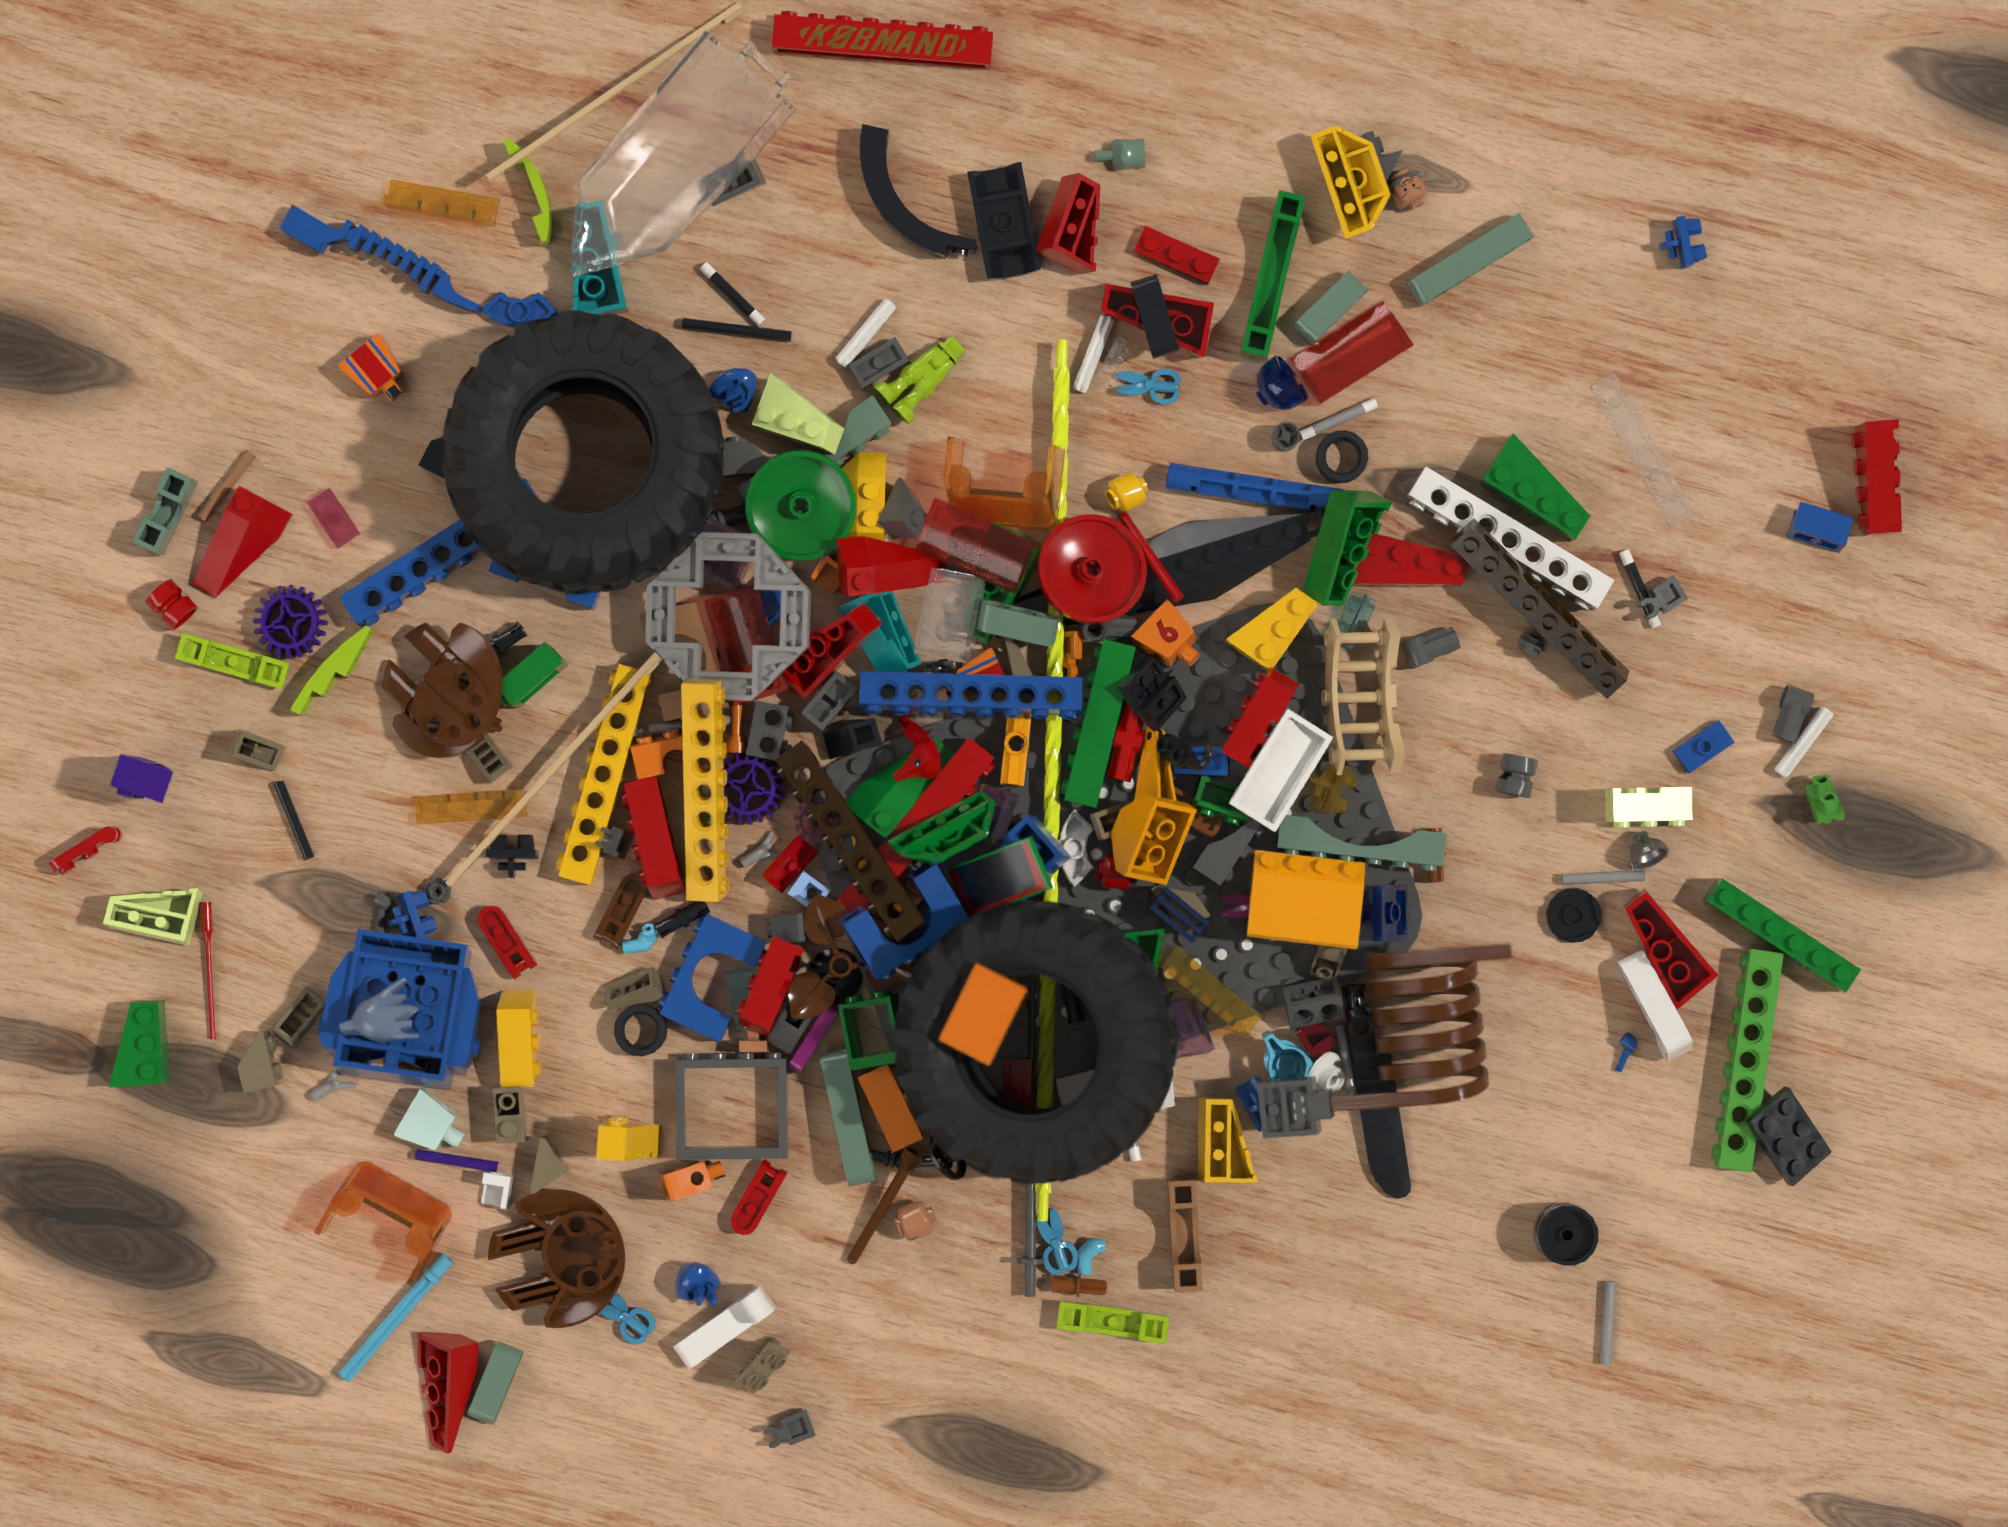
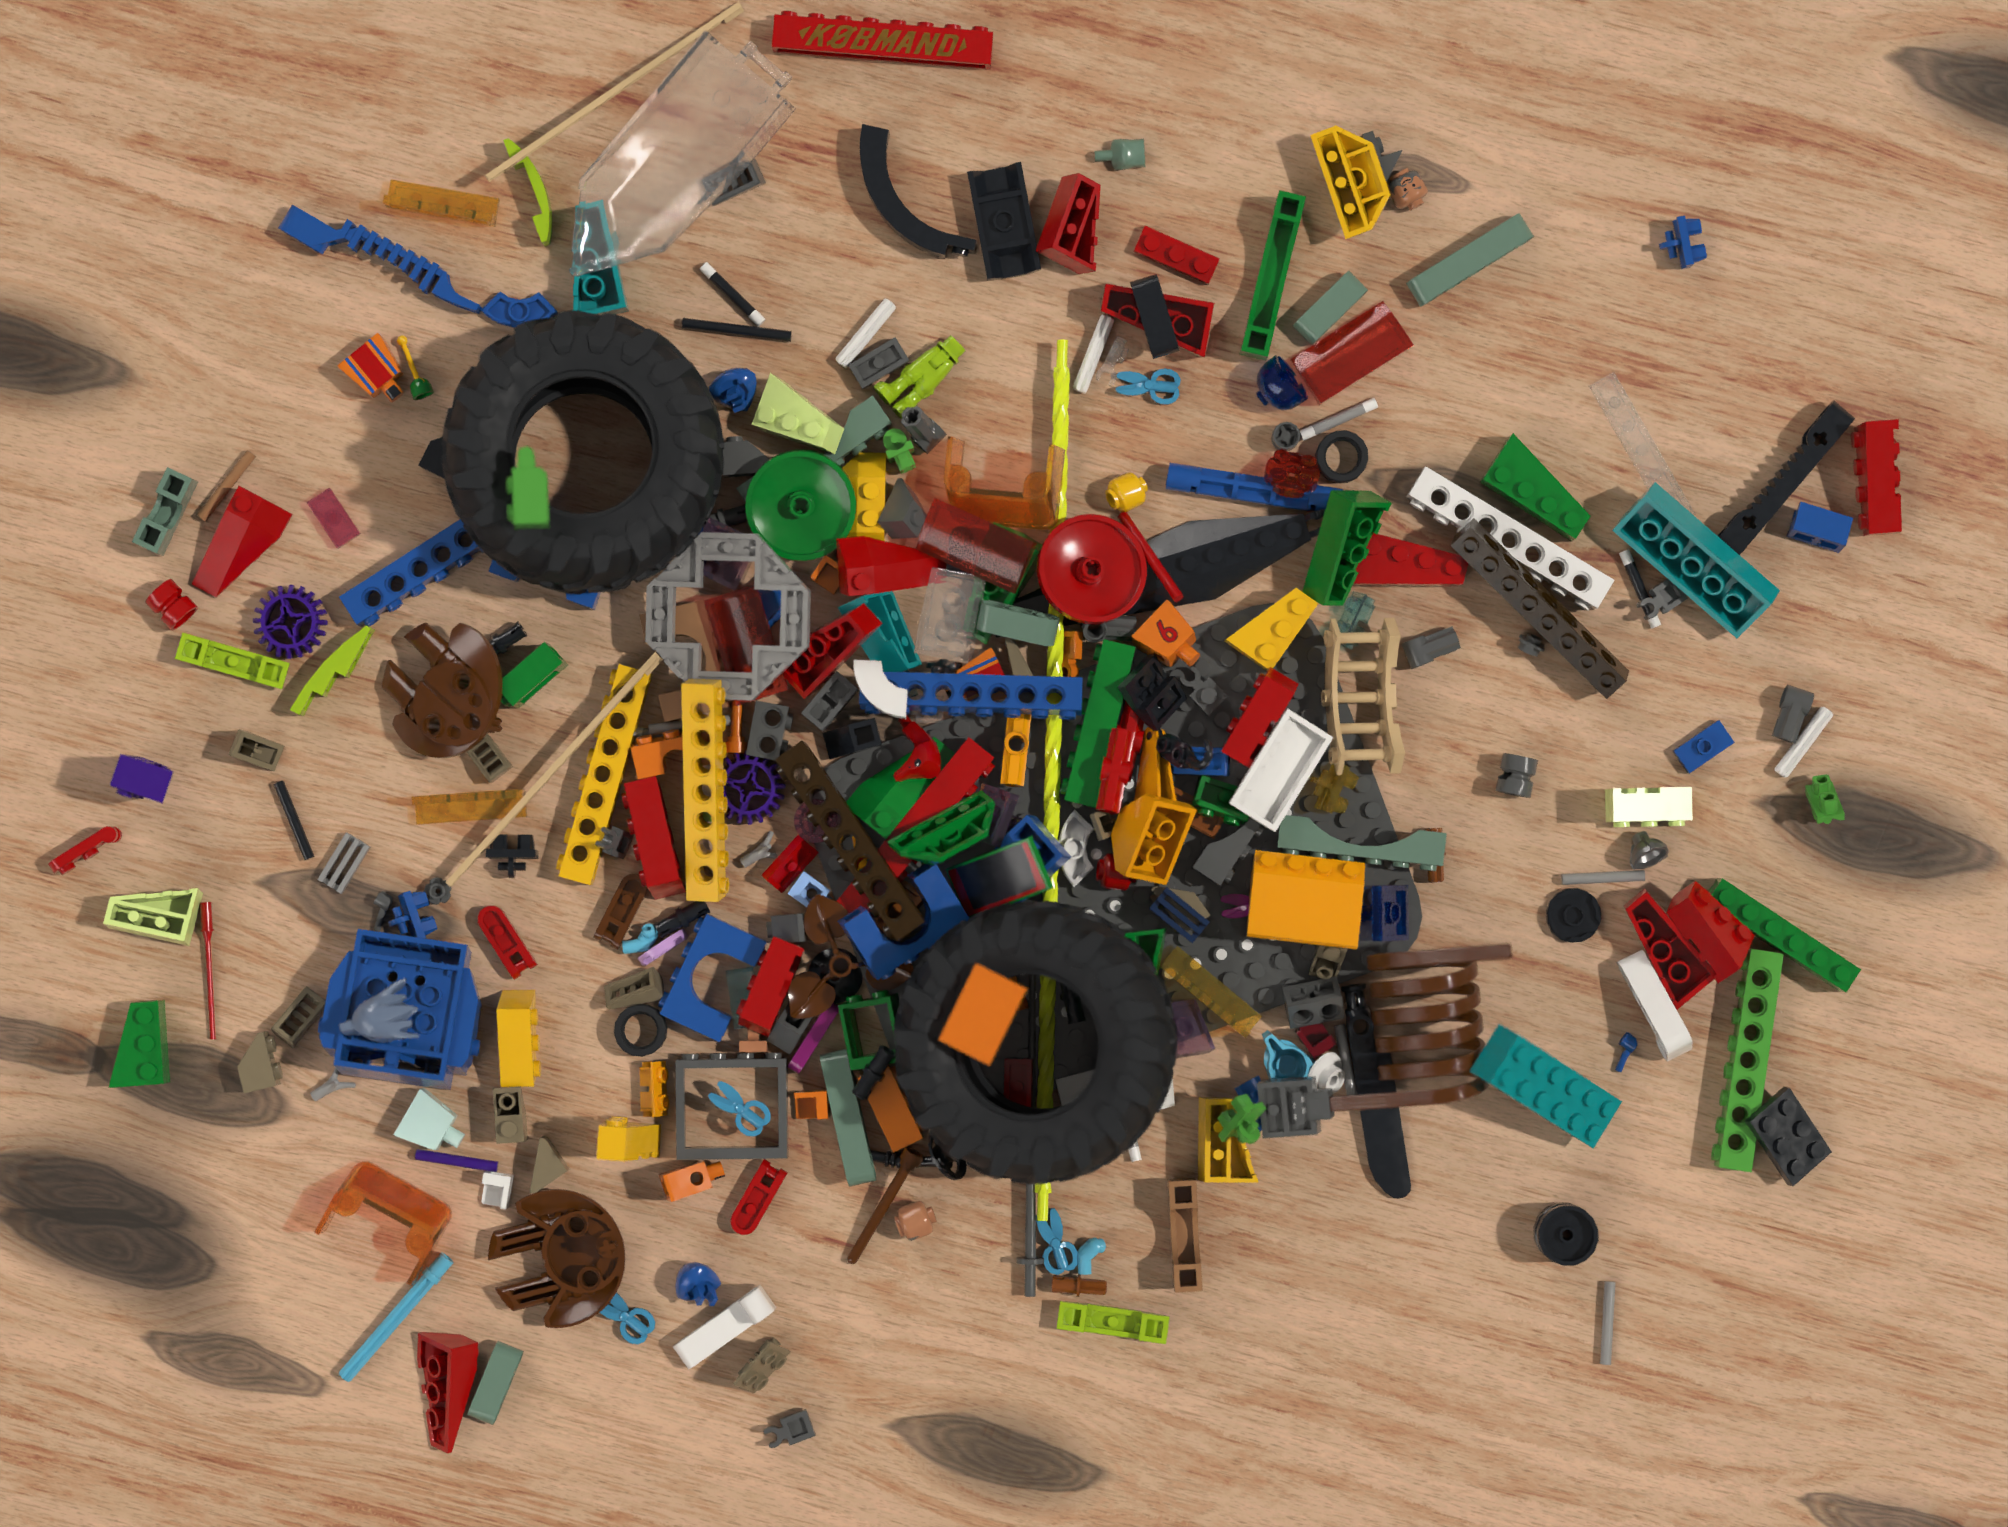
none -> light grey tile [317,832,371,894]
none -> hinge [397,335,434,400]
none -> bright green hinge [507,446,550,530]
none -> lavender tile [638,928,688,966]
none -> light orange hinge [639,1060,669,1117]
none -> dark azure piece [708,1081,771,1137]
none -> orange panel [794,1090,829,1119]
none -> black pin [852,1045,895,1100]
none -> white tile [854,660,908,719]
none -> bright green hips [883,428,916,474]
none -> dark grey piece [901,406,947,454]
none -> red piece [1096,728,1135,814]
none -> dark grey plate [1179,666,1228,716]
none -> bright green hips [1217,1094,1266,1144]
none -> clear red plate [1264,449,1320,498]
none -> teal brick [1470,1024,1622,1149]
none -> teal brick [1612,482,1780,639]
none -> red wedge [1666,881,1755,984]
none -> black gear [1717,400,1855,555]

